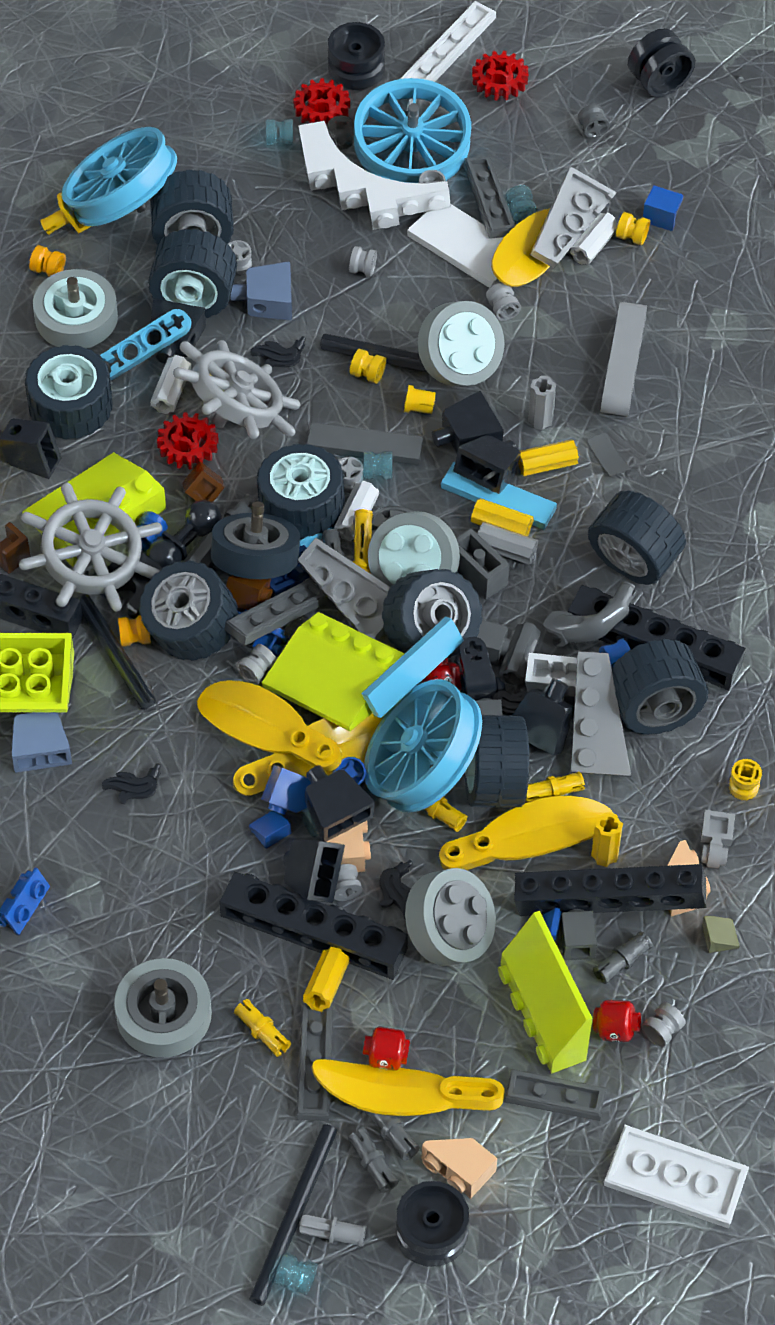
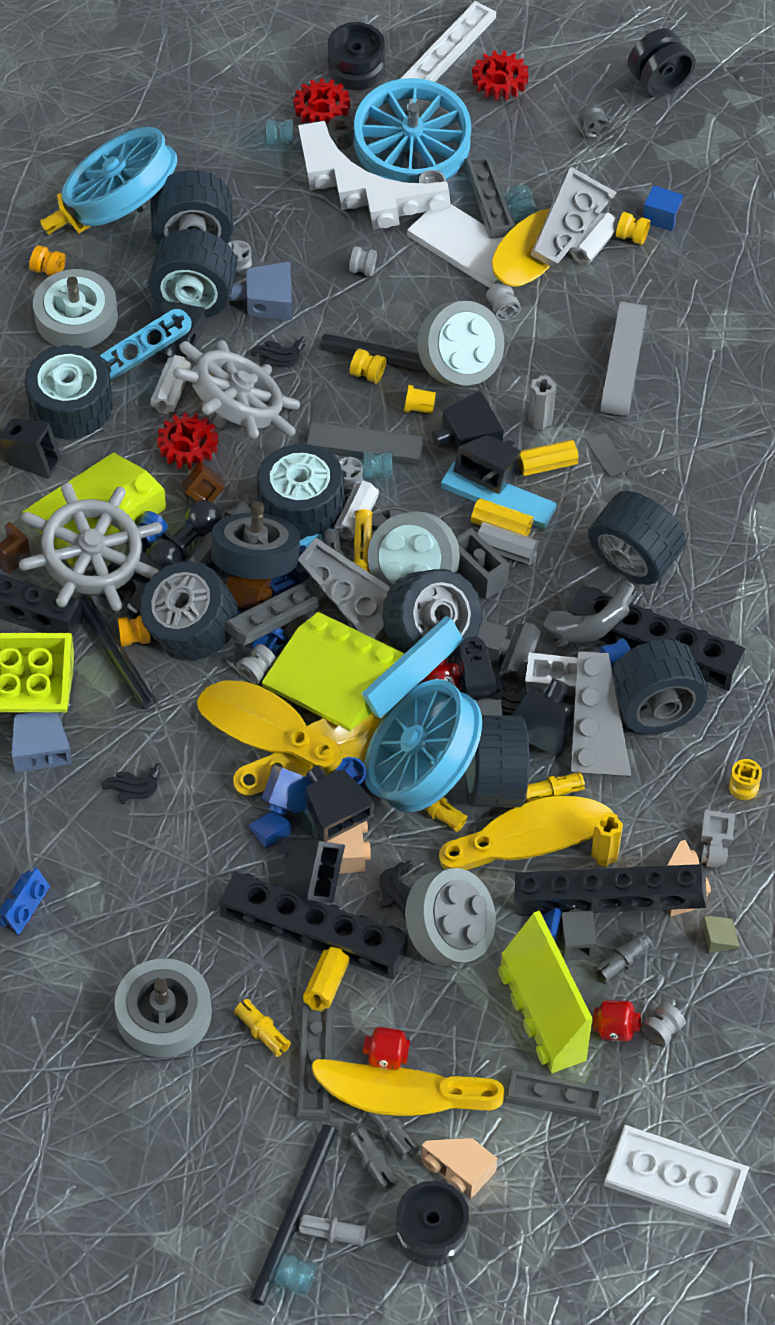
light grey wheel [334,864,363,901] -> none

